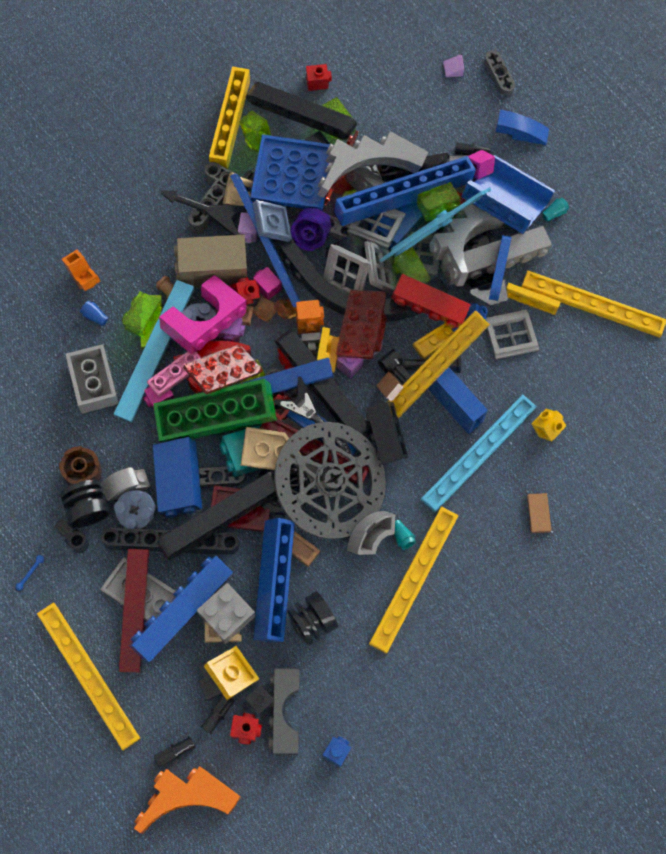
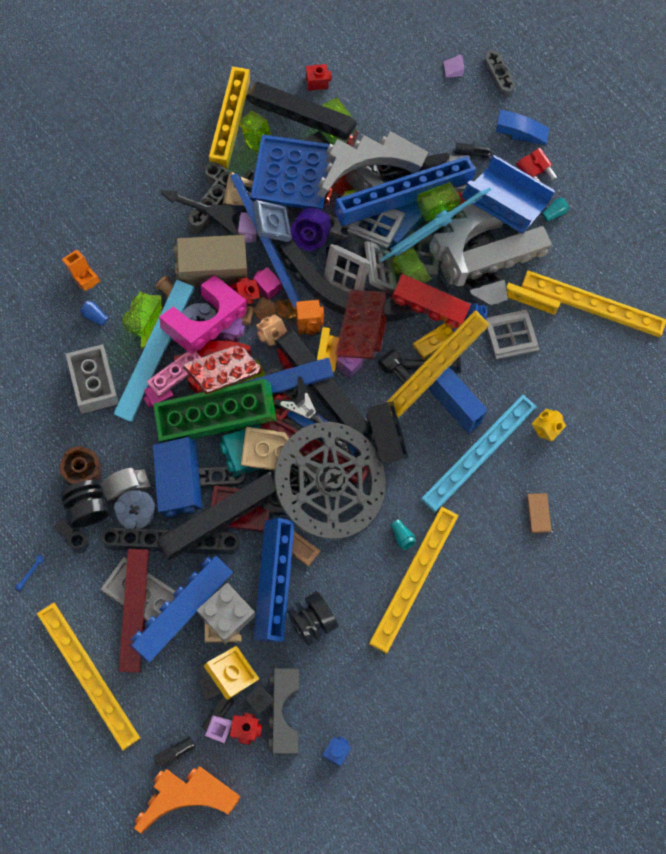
light grey tile [301,332,321,355] -> none
light grey brick [347,511,395,555] -> none
medium nougat tile [376,372,403,401] -> none
dark pink brick [468,150,495,179] -> none
blue beam [489,235,512,301] -> none
none -> lavender slope [205,716,233,743]
none -> light nougat brick [256,314,287,346]
none -> red piece [516,148,557,181]

